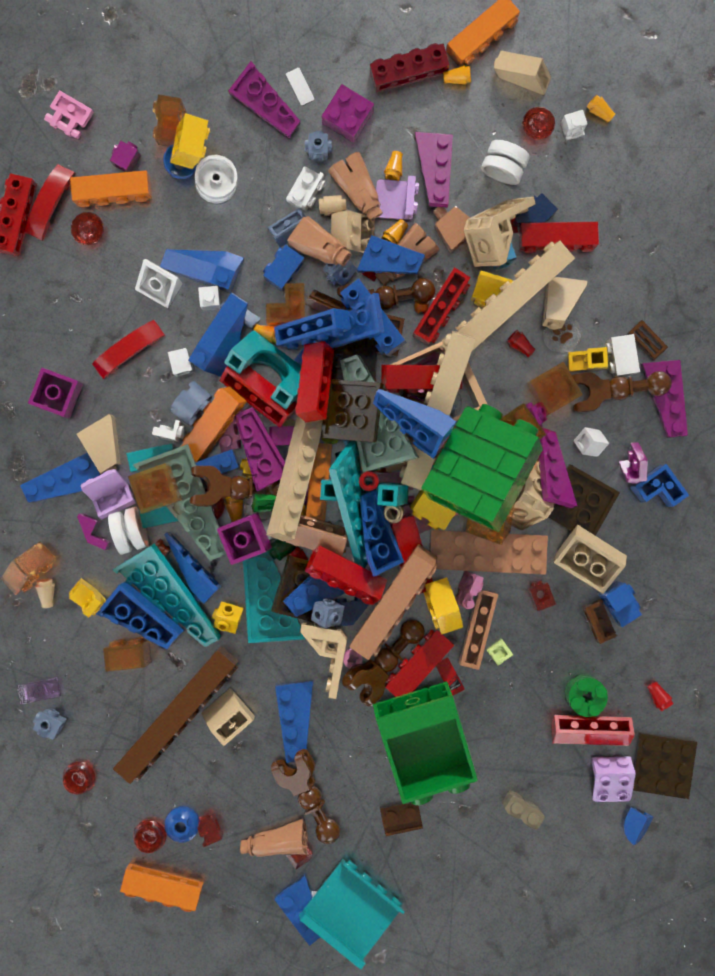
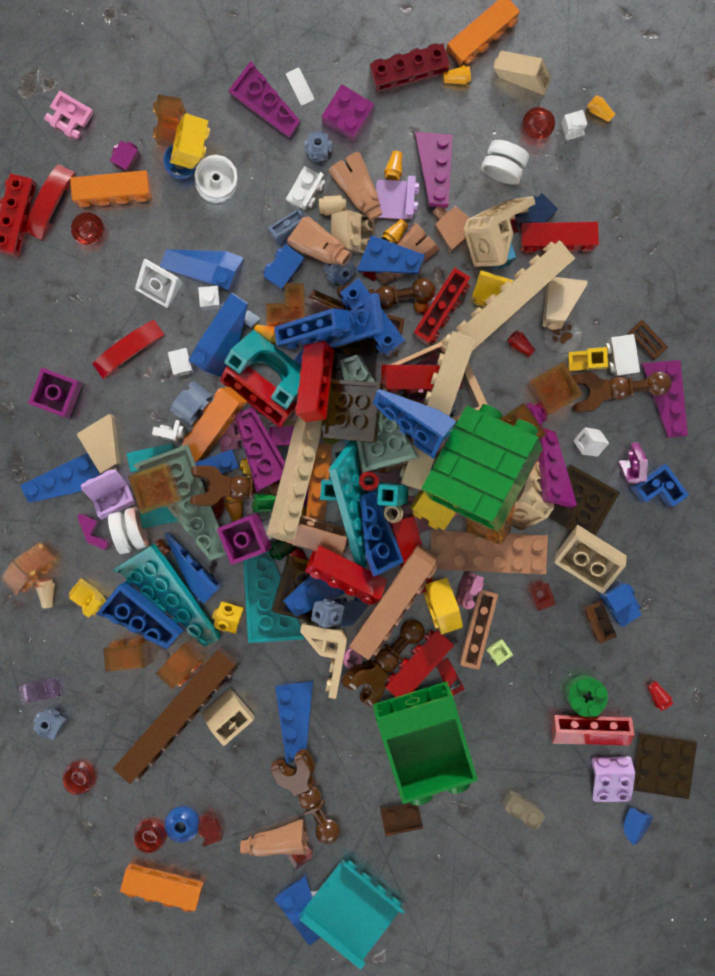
none -> clear orange brick [155,641,204,690]

